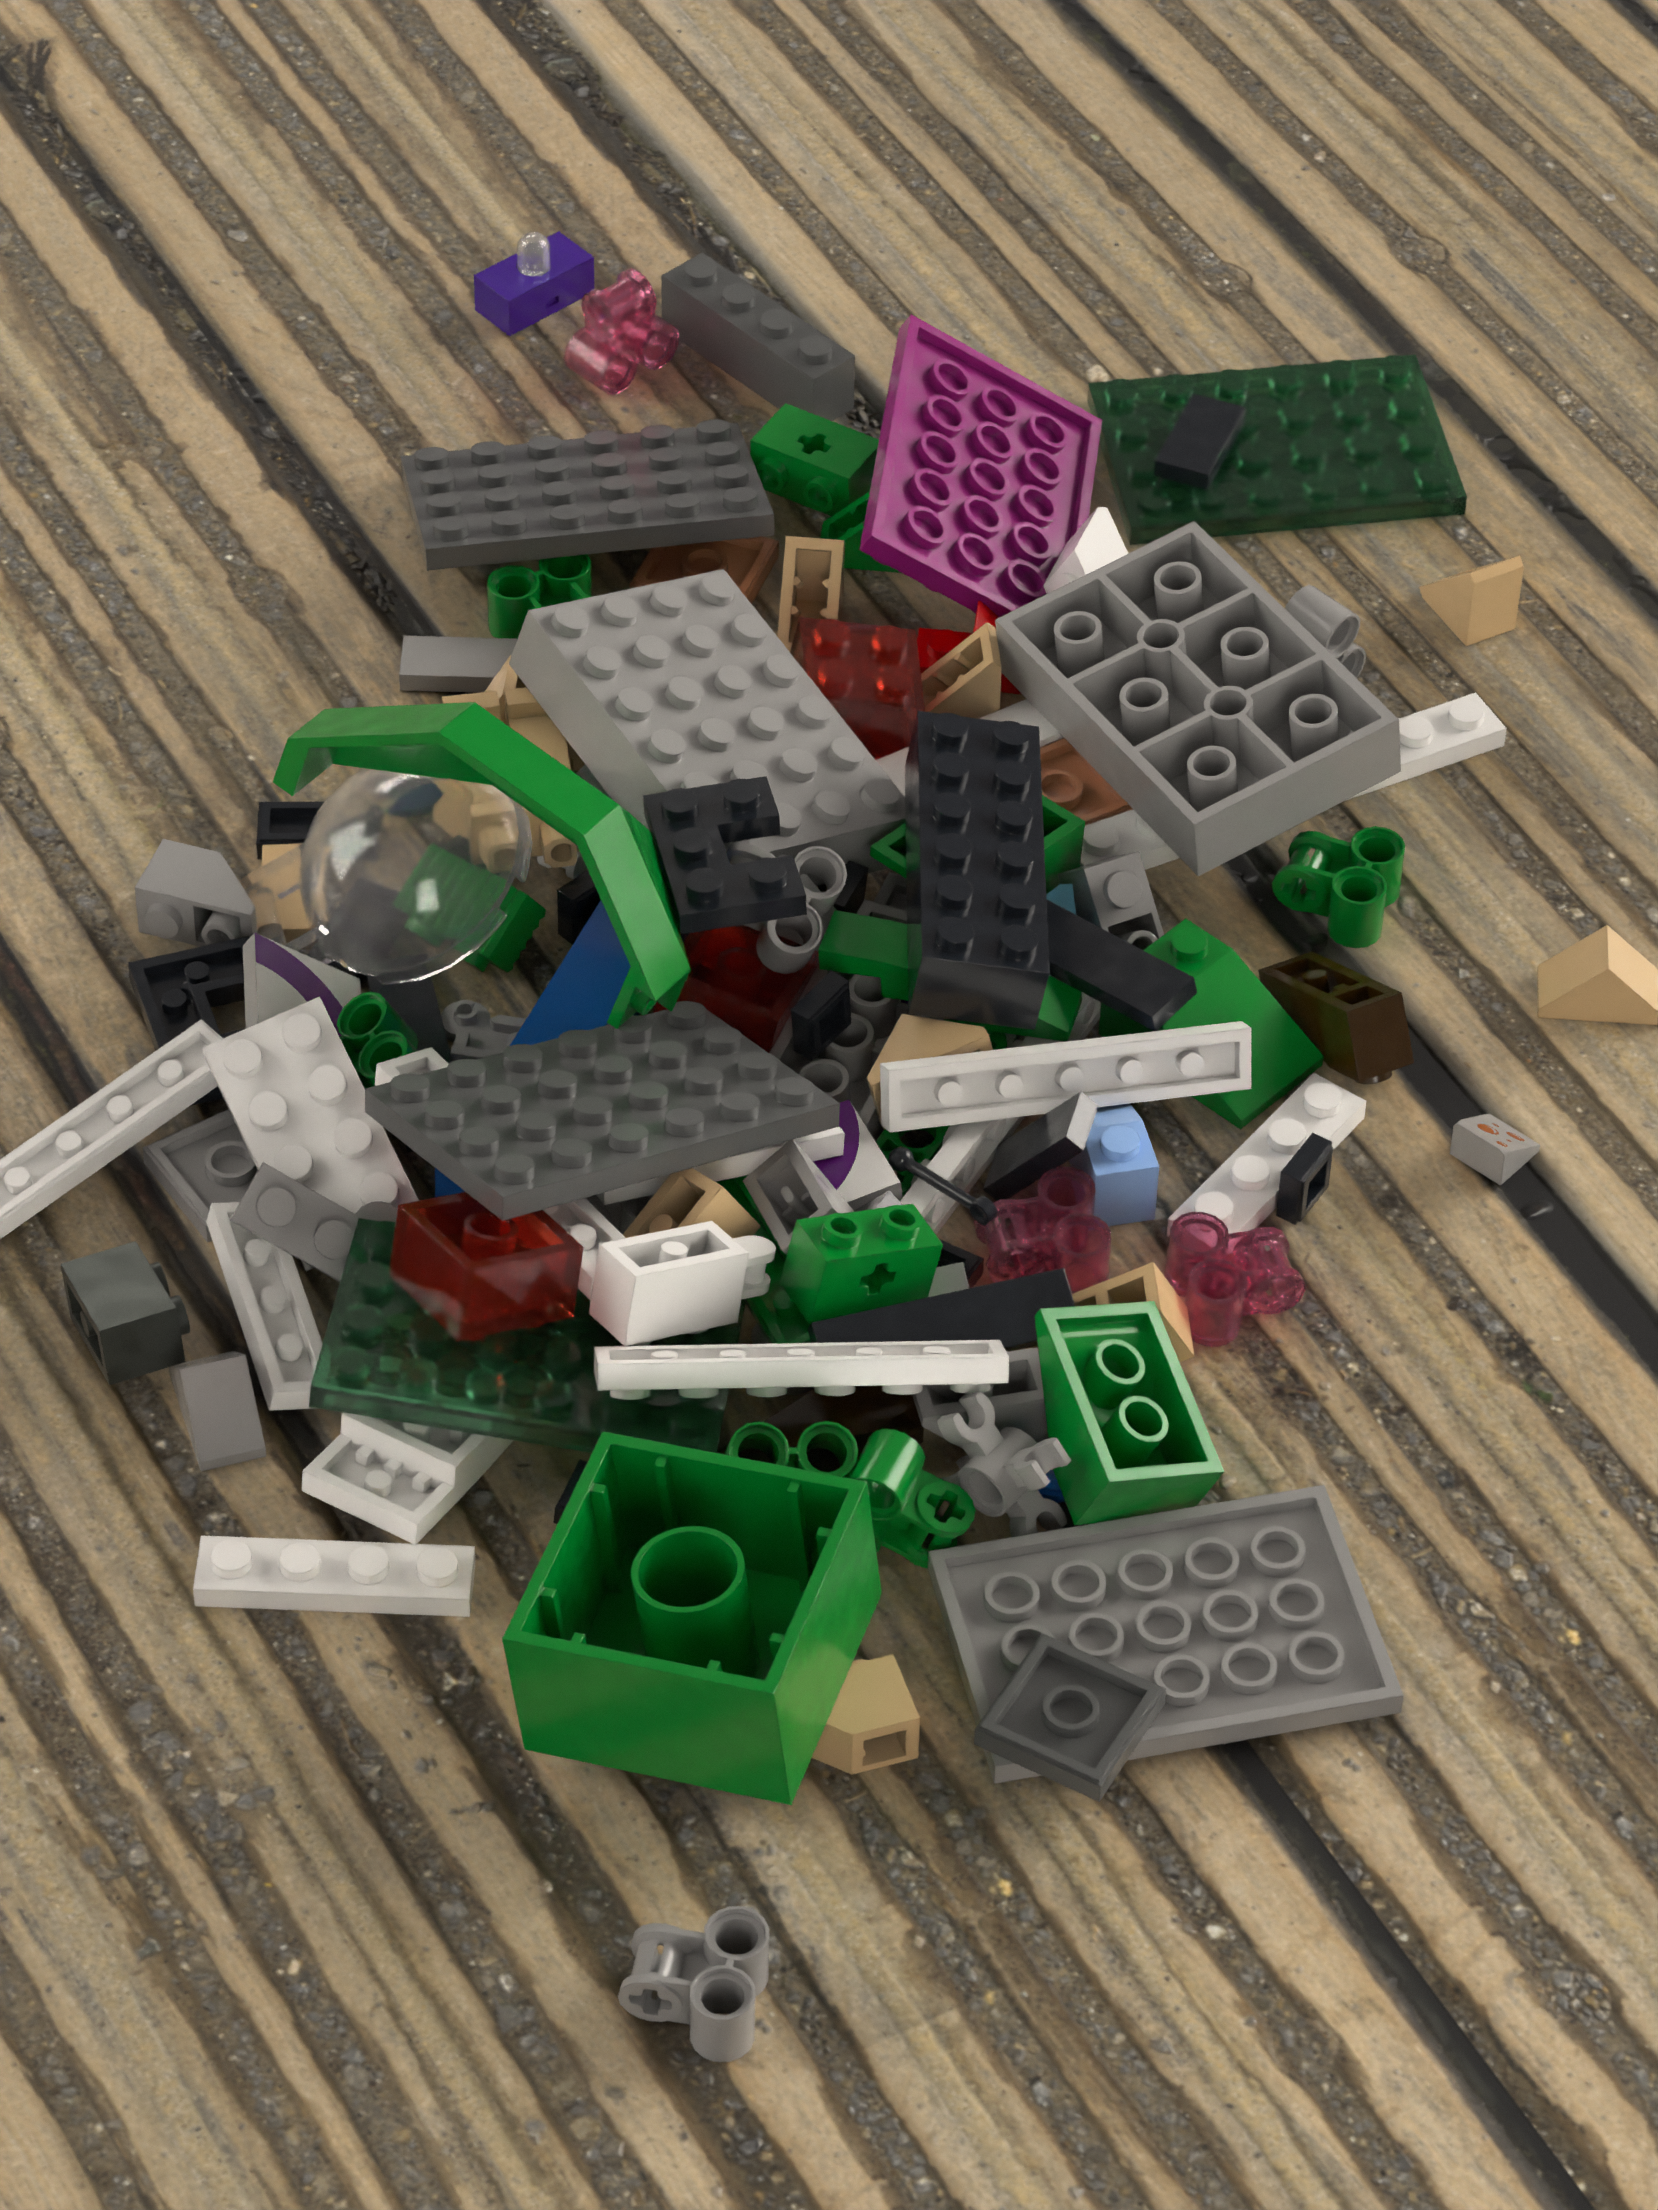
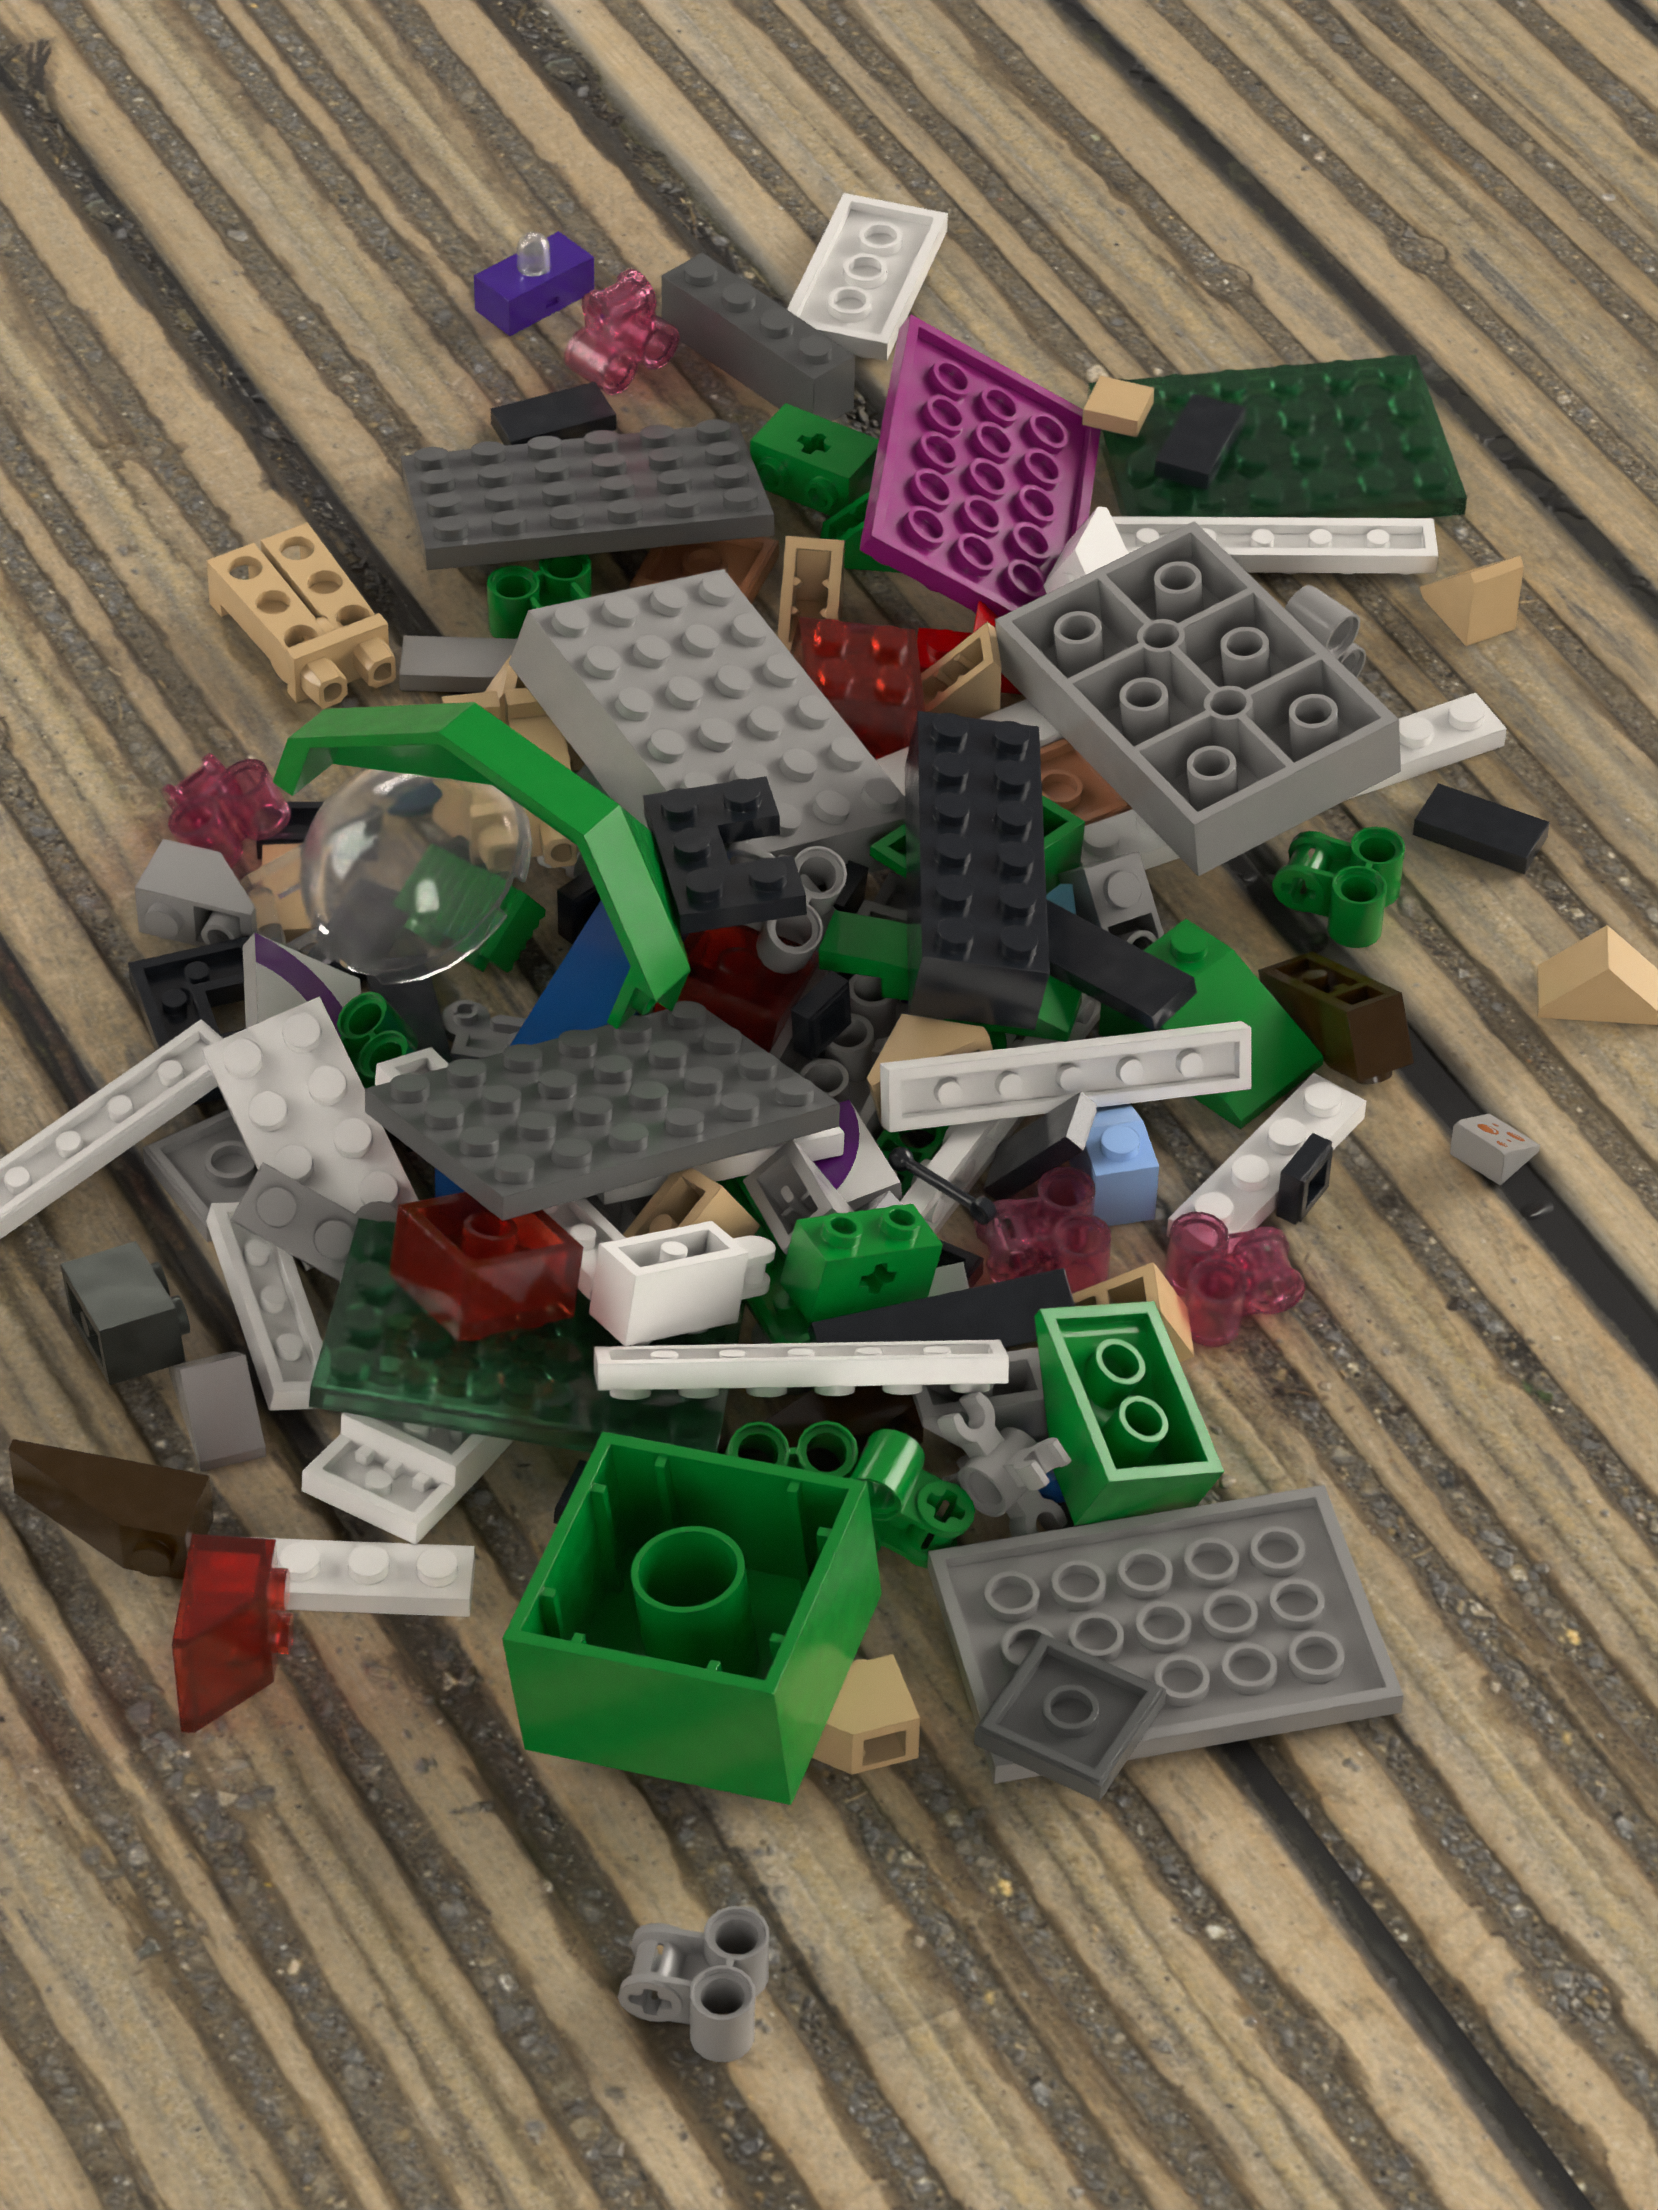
none -> dark brown slope [9,1439,214,1581]
none -> clear pink piece [160,753,291,868]
none -> clear red slope [172,1534,294,1733]
none -> tan hips [207,522,396,709]
none -> black tile [490,382,616,446]
none -> white plate [787,193,948,361]
none -> tan tile [1082,376,1154,437]
none -> white plate [1089,516,1438,575]
none -> black tile [1413,783,1550,874]

